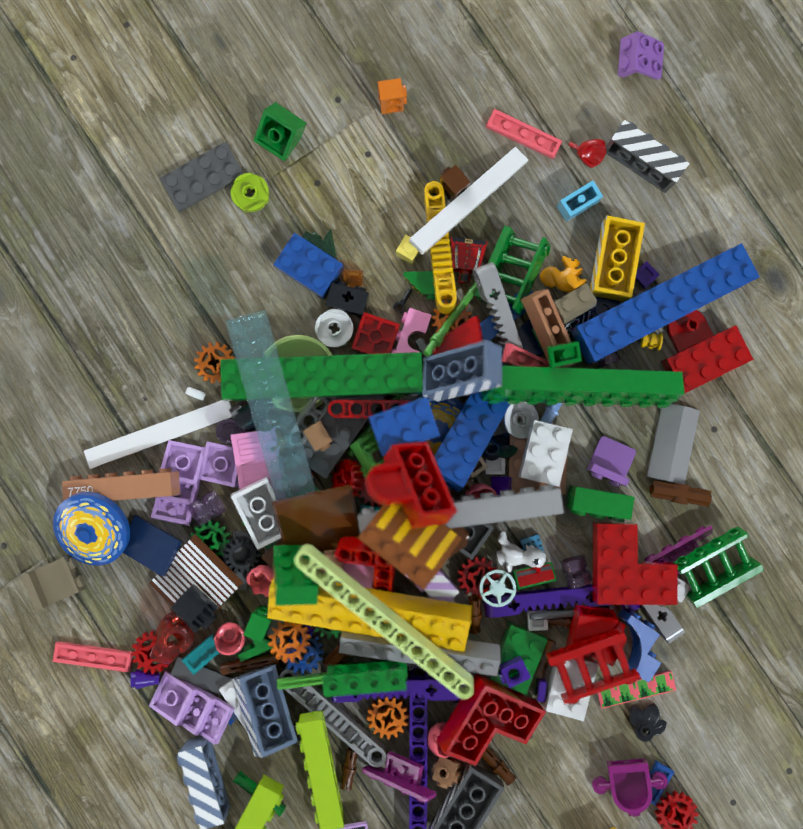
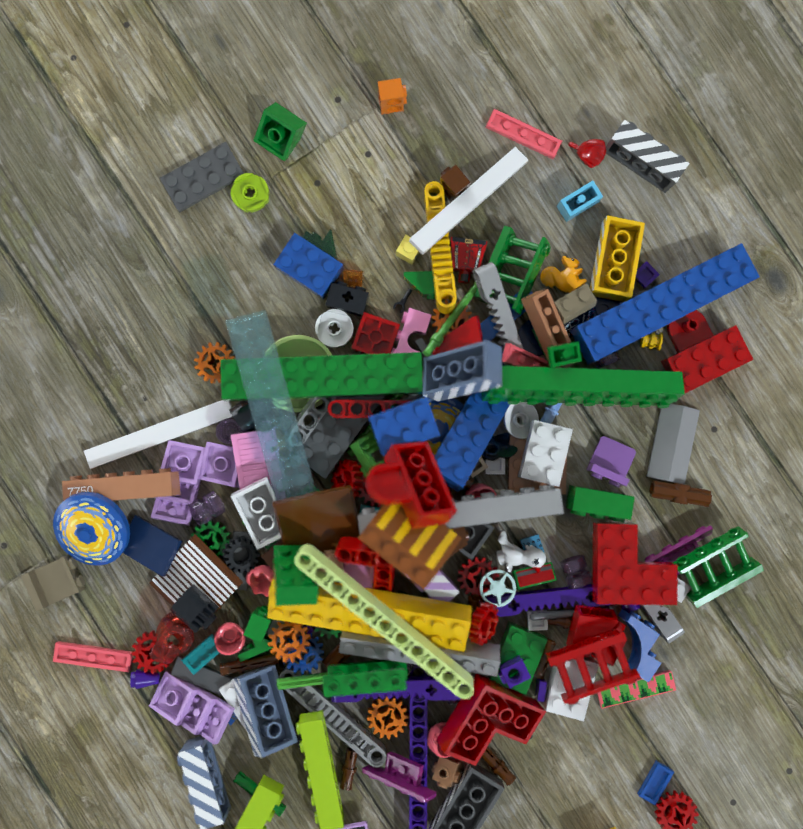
white tile [185,387,206,400] -> none
medium nougat brick [303,420,333,452] -> none
dark purple tile [491,476,512,495] -> none
magenta piece [592,758,668,817] -> none
medium lavender bracket [618,31,664,80] -> none
black plate [629,703,667,742] -> none
none -> red gear [469,601,499,646]

